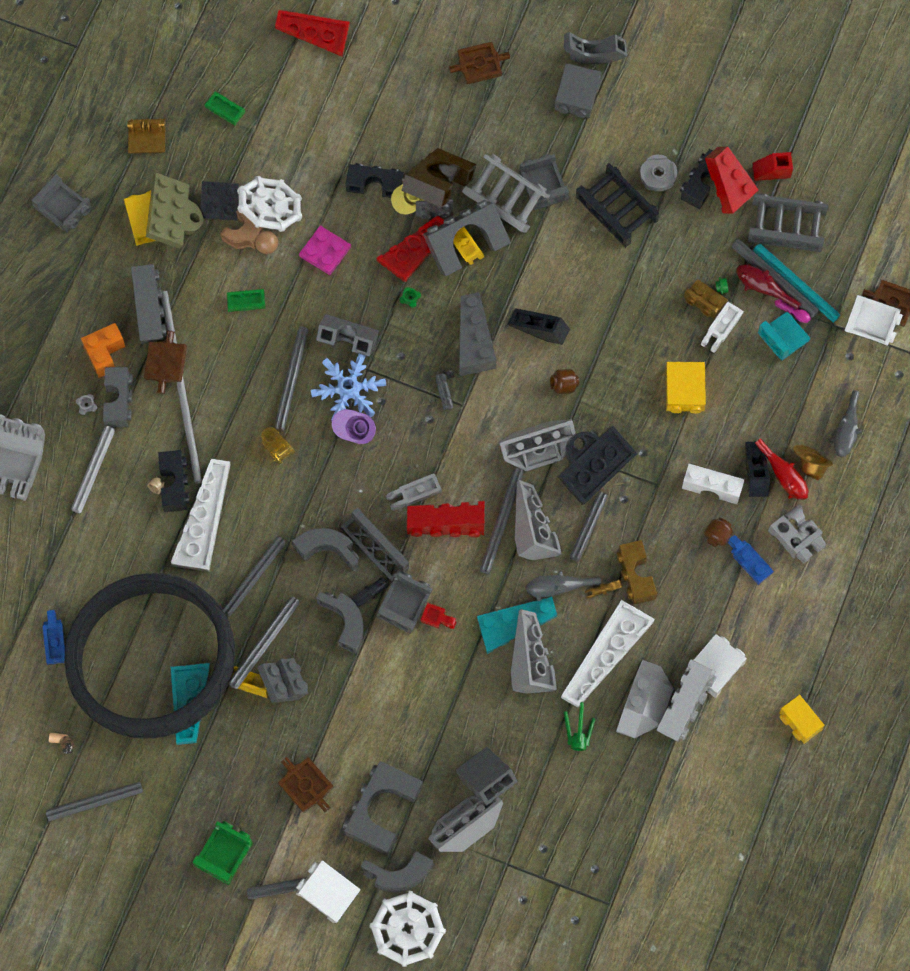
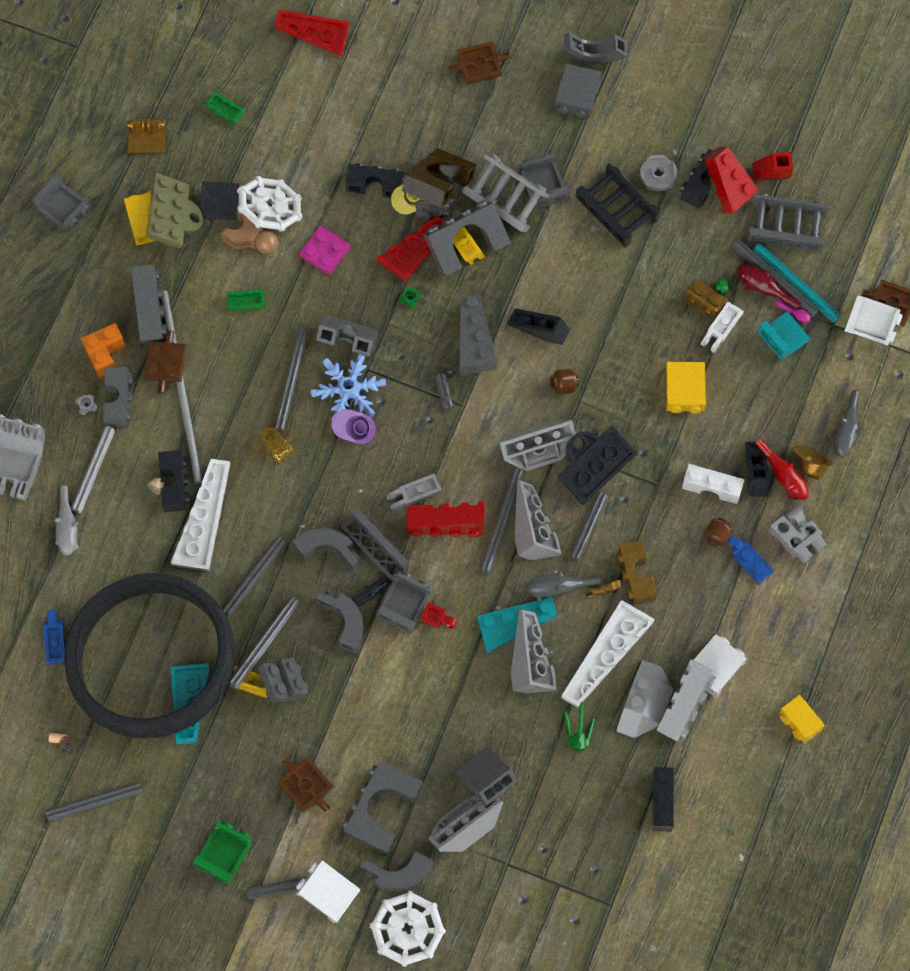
none -> light grey piece [55,486,79,556]
none -> black brick [652,767,674,832]

